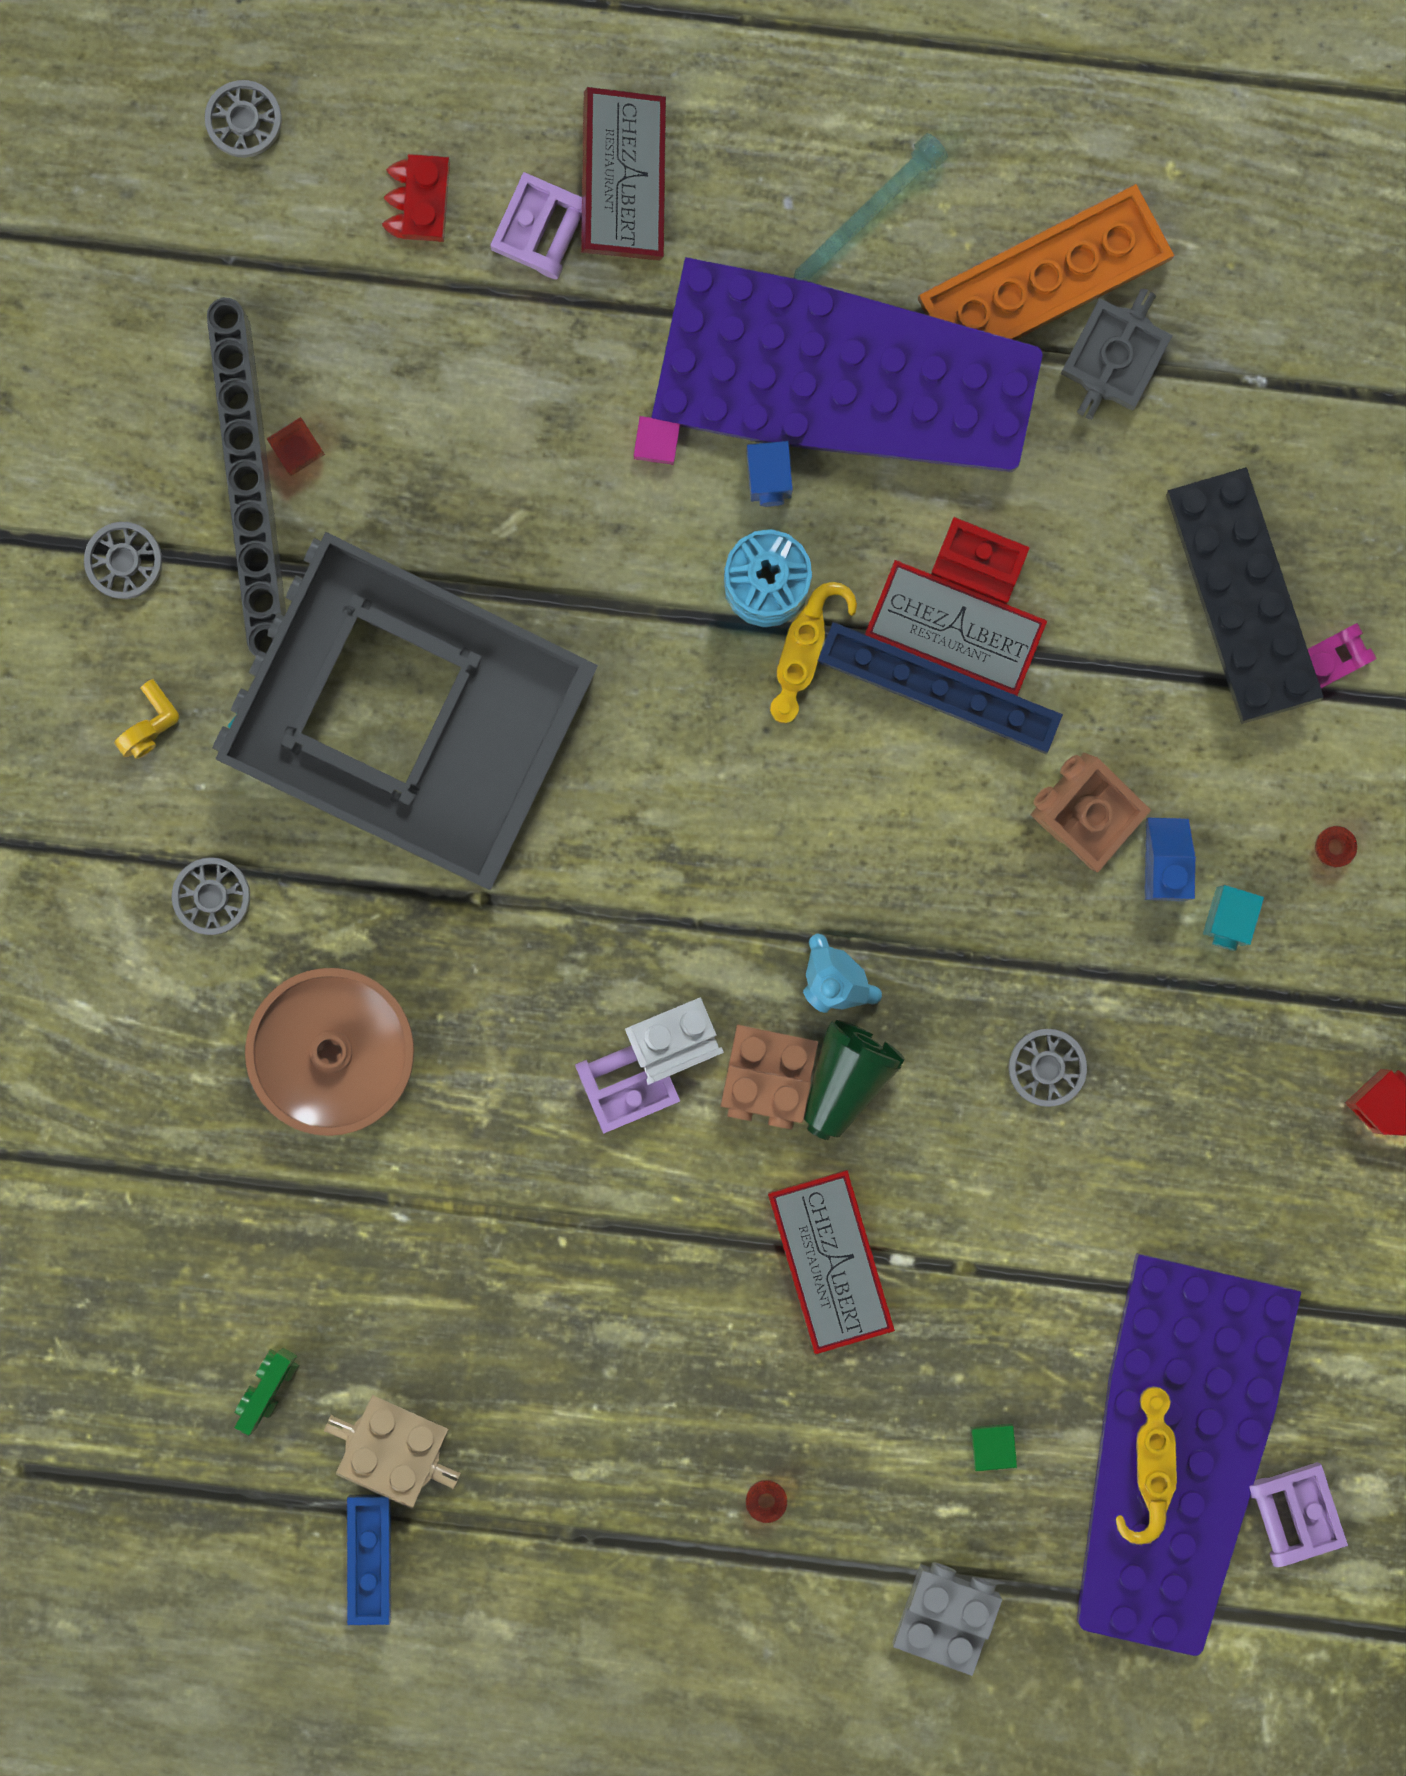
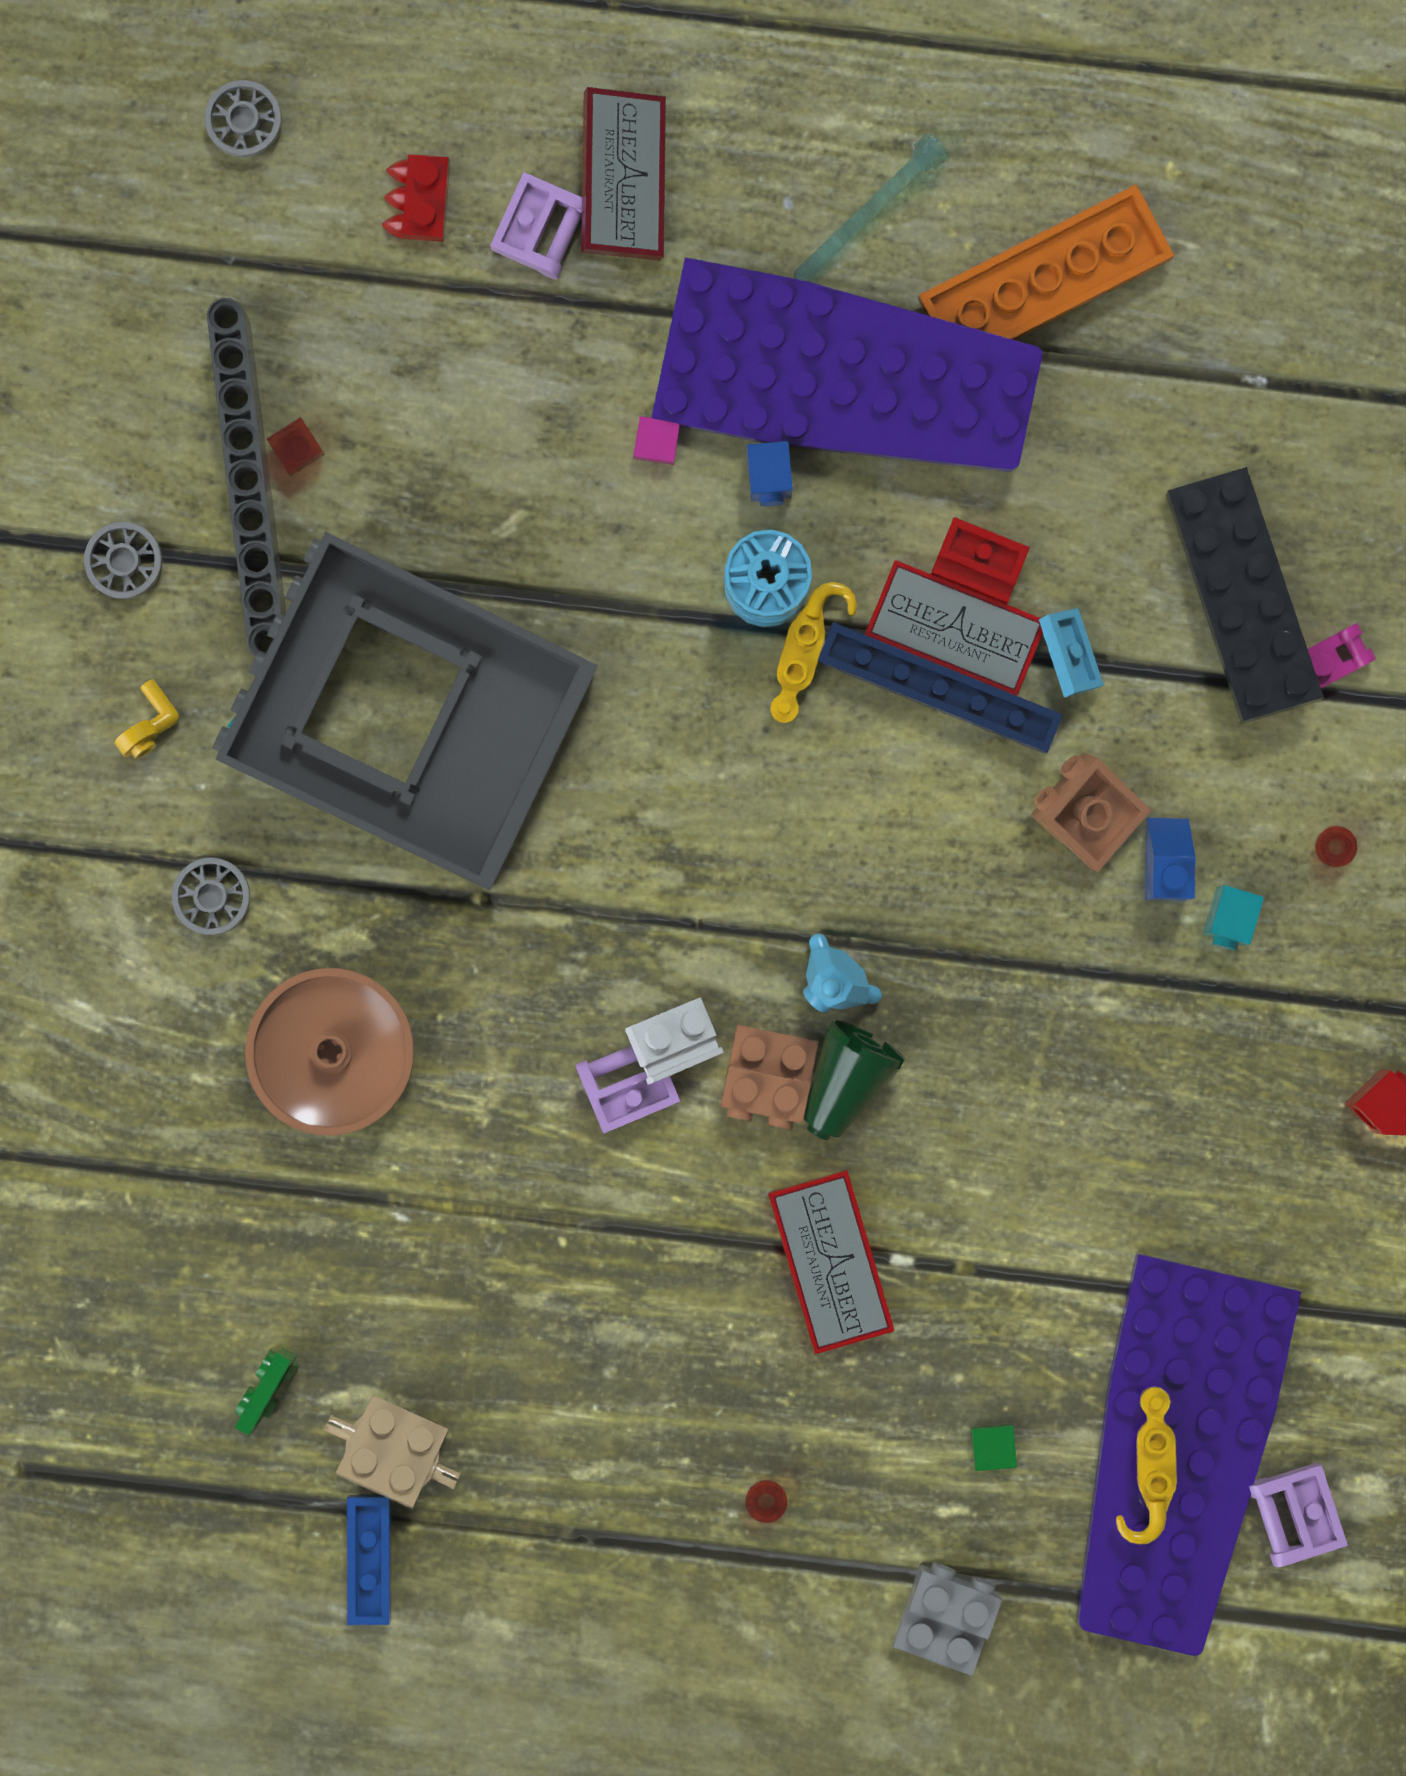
light grey wheel [1008,1029,1087,1107] -> none
dark grey plate [1060,288,1173,420] -> none
none -> medium azure plate [1039,608,1104,697]

